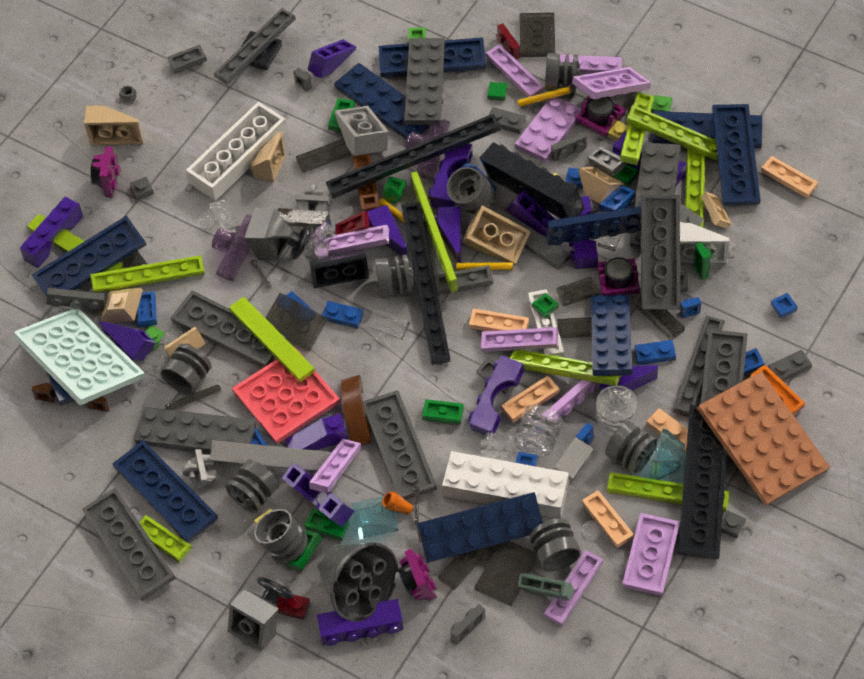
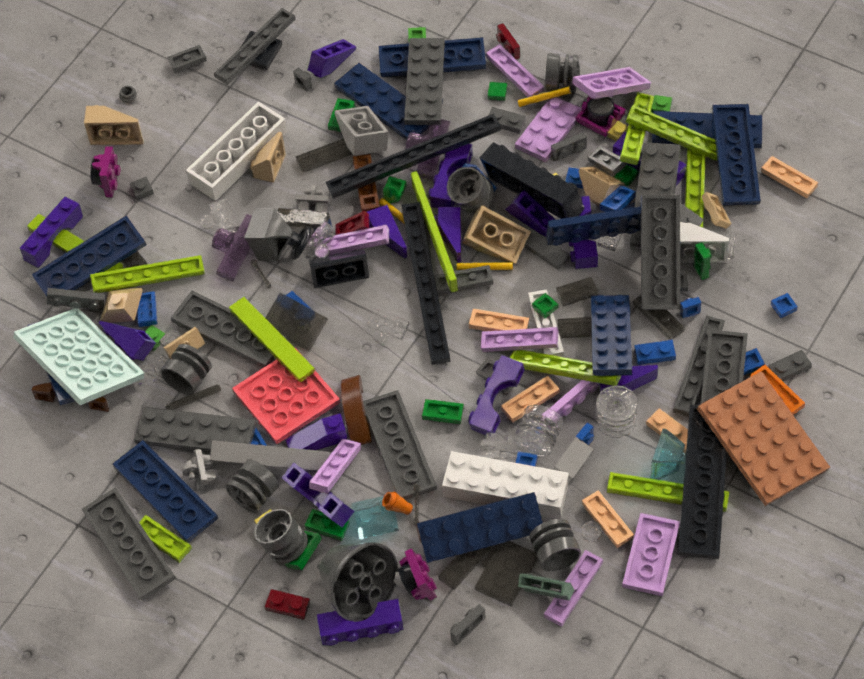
dark grey piece [228,577,294,651] -> none
blue plate [322,301,364,328] -> none
dark grey wheel [375,254,414,298] -> none
clear smoke tile [519,12,555,57] -> none
lavender plate [560,55,622,74] -> none
piece [597,257,640,296] -> none
dark grey wheel [605,421,658,474] -> none
dark grey plate [721,510,746,538] -> none

